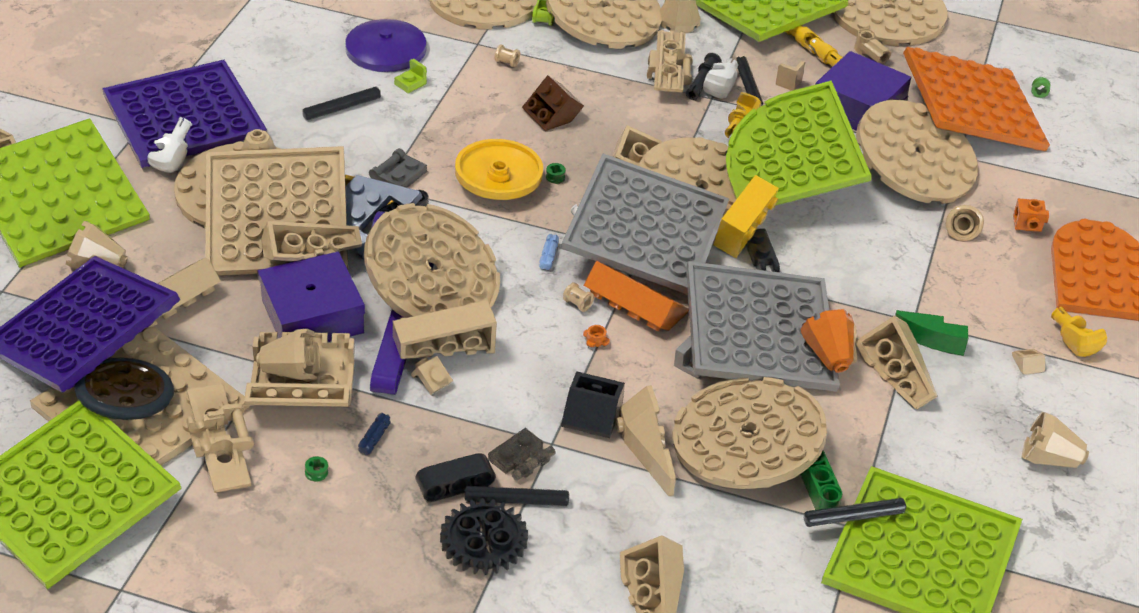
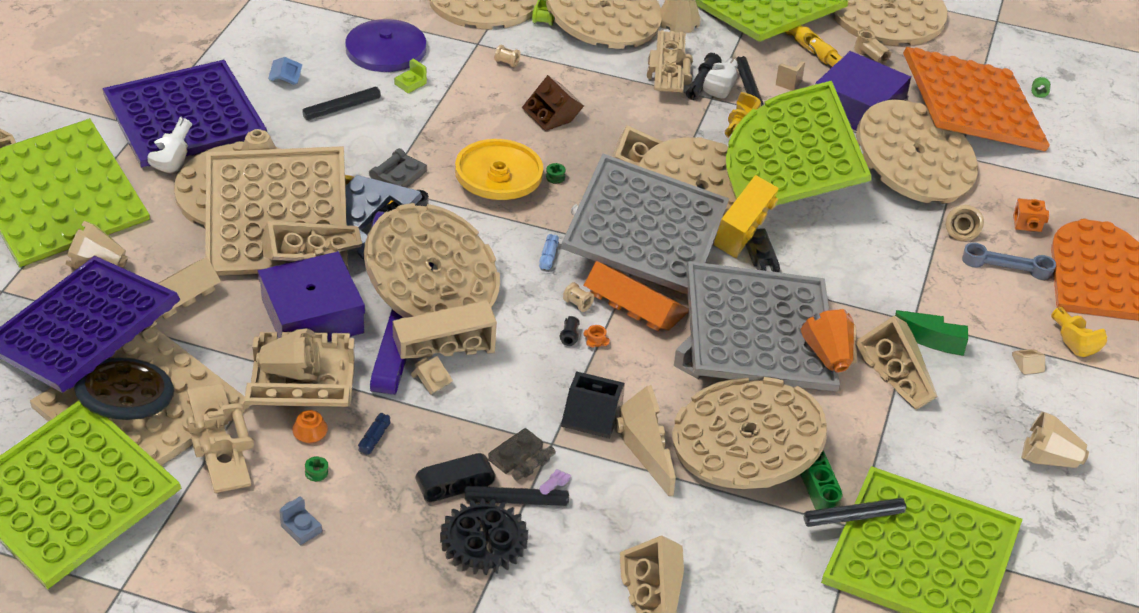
none -> medium blue panel [268,57,303,85]
none -> sand blue bracket [279,496,322,546]
none -> orange cone [292,410,328,443]
none -> lavender piece [540,469,571,494]
none -> black pin [559,316,580,346]
none -> sand blue piece [962,242,1056,280]

